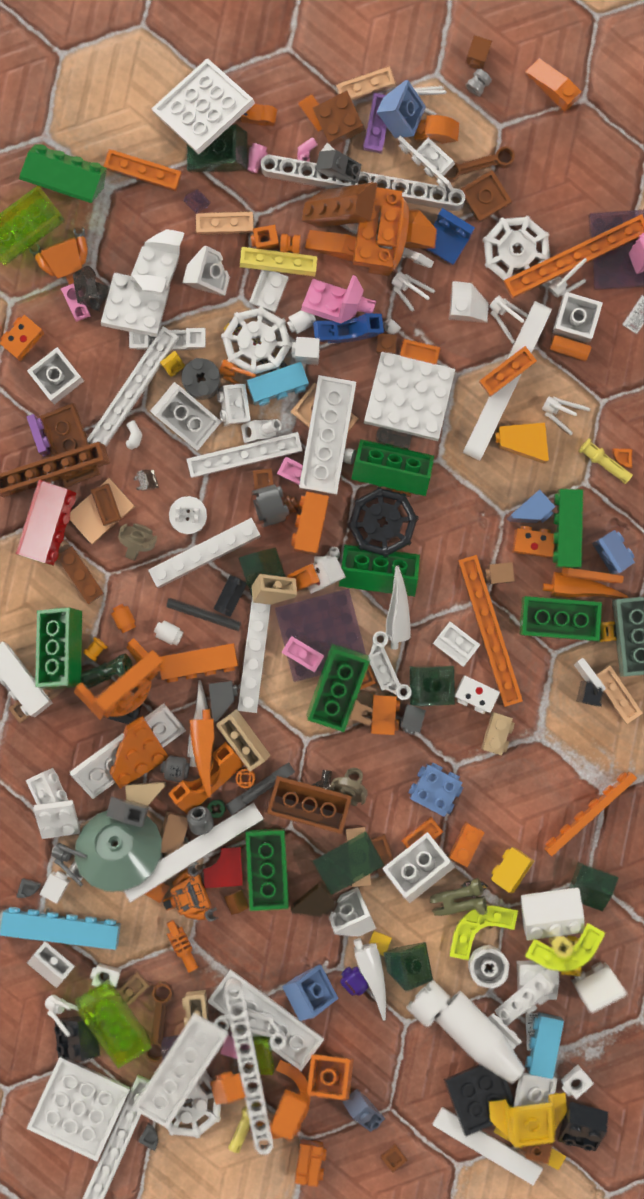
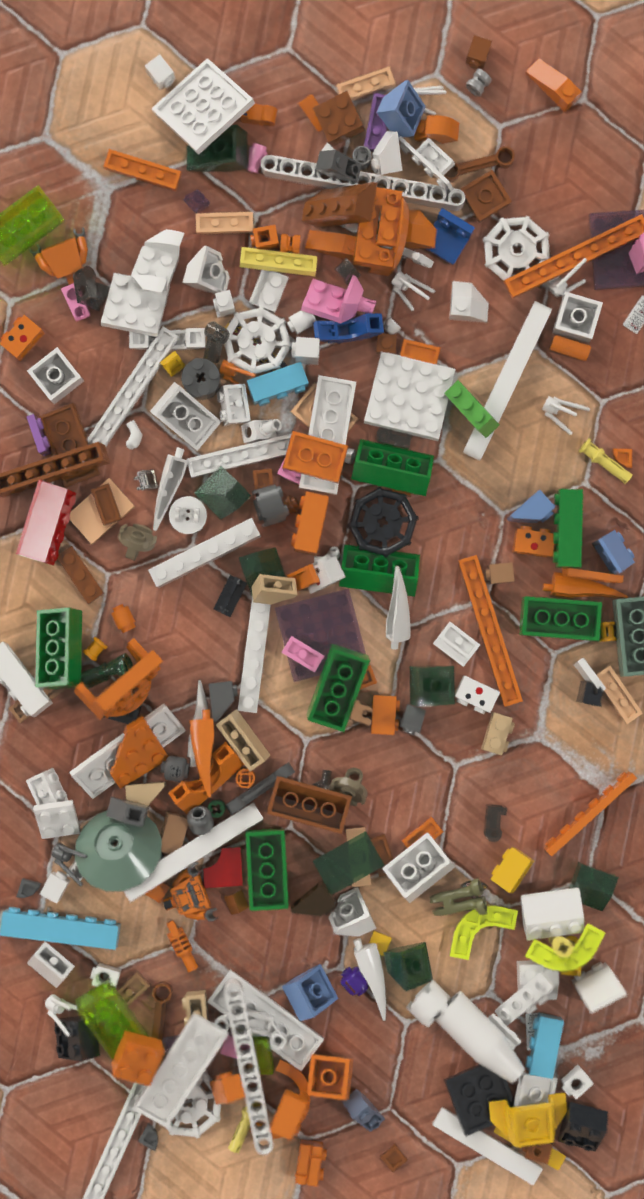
green slope [19,144,107,203] -> none
white plate [27,1056,131,1161] -> none
white brick [154,620,184,646] -> none
orange brick [160,643,239,683] -> none
dark grey axle [166,598,241,632] -> none
bright pink arm [297,138,317,162] -> none
white plate [368,631,412,700] -> none
medium blue brick [408,763,463,817] -> none
orange brick [448,822,485,867] -> none
white brick [468,945,509,988] -> none
orange plate [479,346,537,397] -> none
white plant [489,295,528,344] -> none
light orange slope [495,423,549,463] -> none
none -> orange brick [111,1030,165,1086]
none -> white brick [145,54,175,90]
none -> white piece [153,447,188,531]
none -> clear green slope [194,466,251,520]
none -> clear smoke piece [203,321,230,363]
none -> white brick [213,290,236,318]
none -> orange tile [282,431,348,484]
none -> clear smoke leg [334,258,361,286]
none -> light grey wheel [352,146,371,170]
none -> white slope [371,131,402,175]
none -> bright green brick [444,380,500,438]
none -> clear smoke leg [484,804,507,842]

